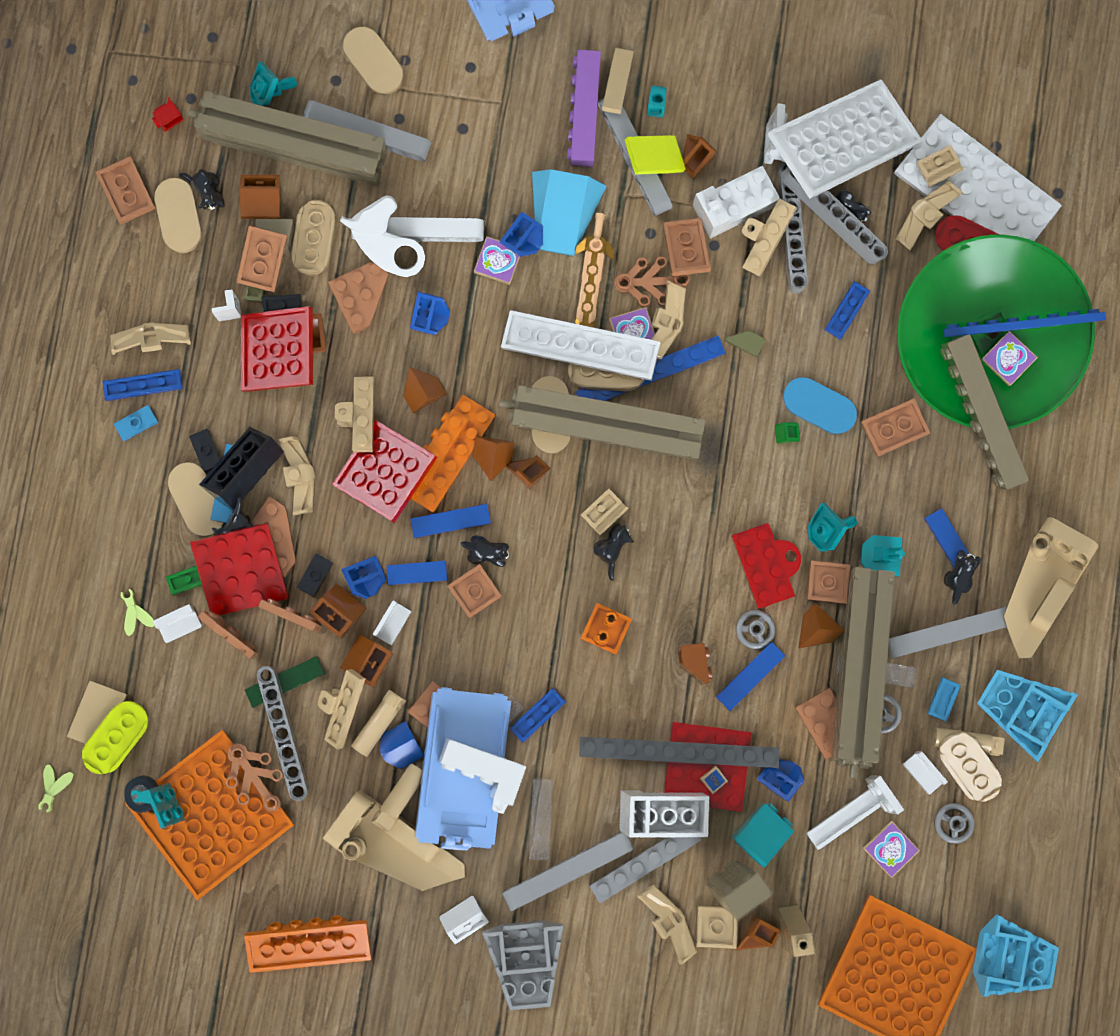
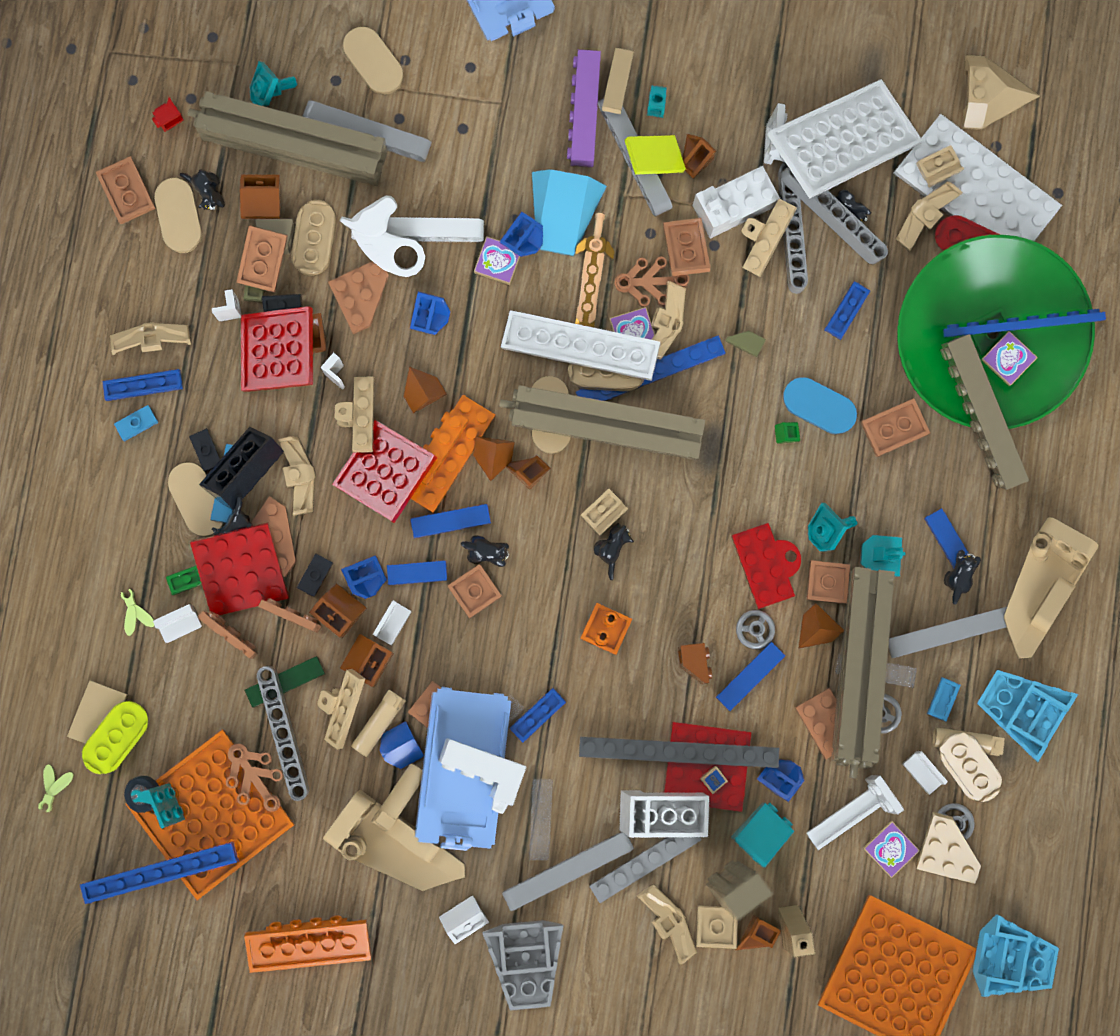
none -> blue plate [80,841,239,904]
none -> white panel [321,353,345,390]
none -> tan plate [916,812,981,884]
none -> tan wedge [963,55,1039,130]

